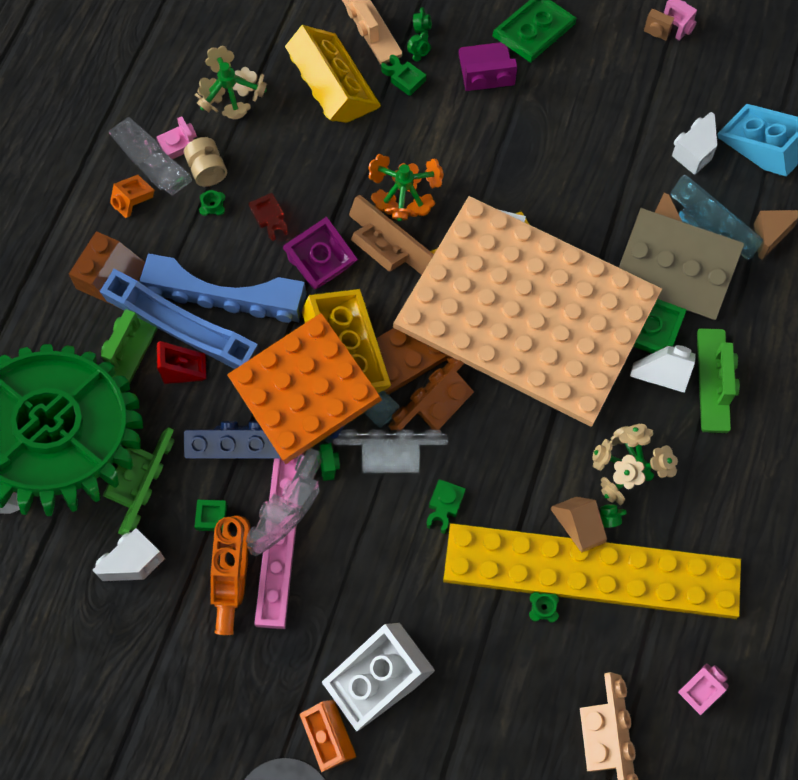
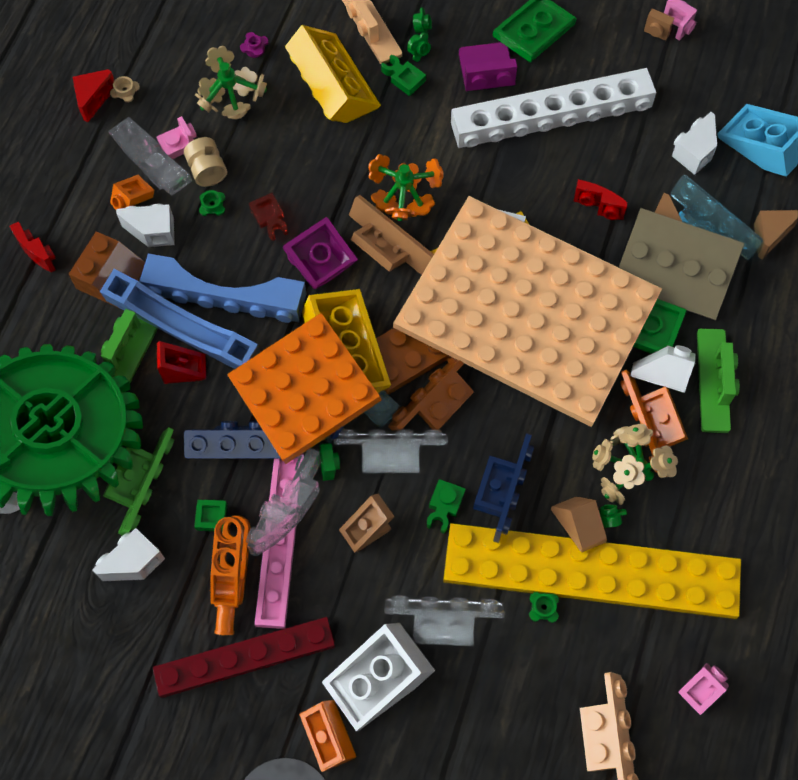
none -> red slope [9,221,56,272]
none -> red slope [72,69,115,122]
none -> tan plate [110,76,140,102]
none -> white slope [116,204,175,247]
none -> dark red plate [153,617,335,698]
none -> magenta plate [240,32,269,58]
none -> medium nougat slope [339,494,394,553]
none -> clear bracket [385,595,505,646]
none -> white brick [451,68,656,148]
none -> dark blue bracket [473,433,534,543]
none -> red slope [573,179,628,220]
none -> orange bracket [621,370,688,477]

